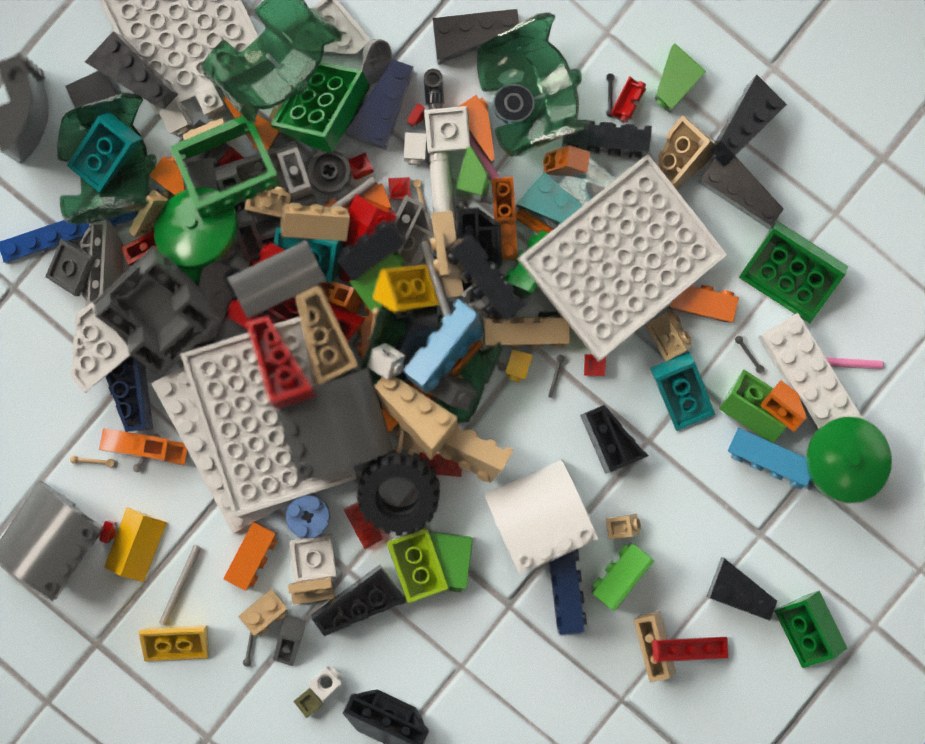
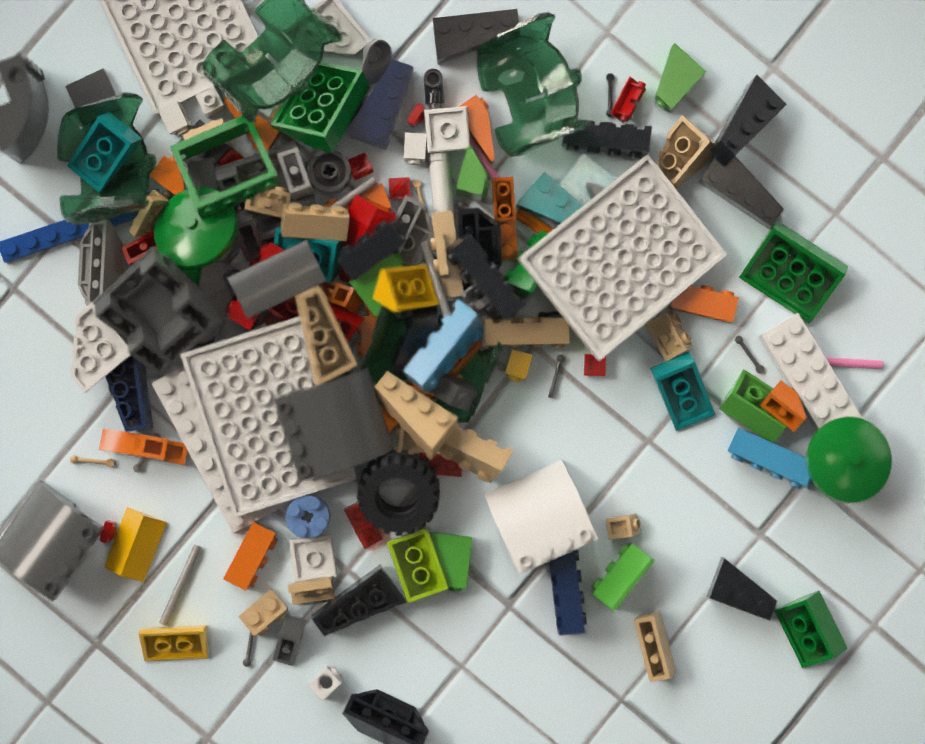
dark grey tile [45,239,95,296] -> none
black wedge [85,31,178,109] -> none
red wedge [247,316,316,410] -> none
olive plate [293,688,324,718] -> none
tan hinge [367,308,381,345] -> none
white brick [367,343,405,379] -> none
black tile [493,83,535,125] -> none
orange slope [543,145,590,176] -> none
black wedge [580,405,649,474] -> none
red plate [652,637,728,662] -> none

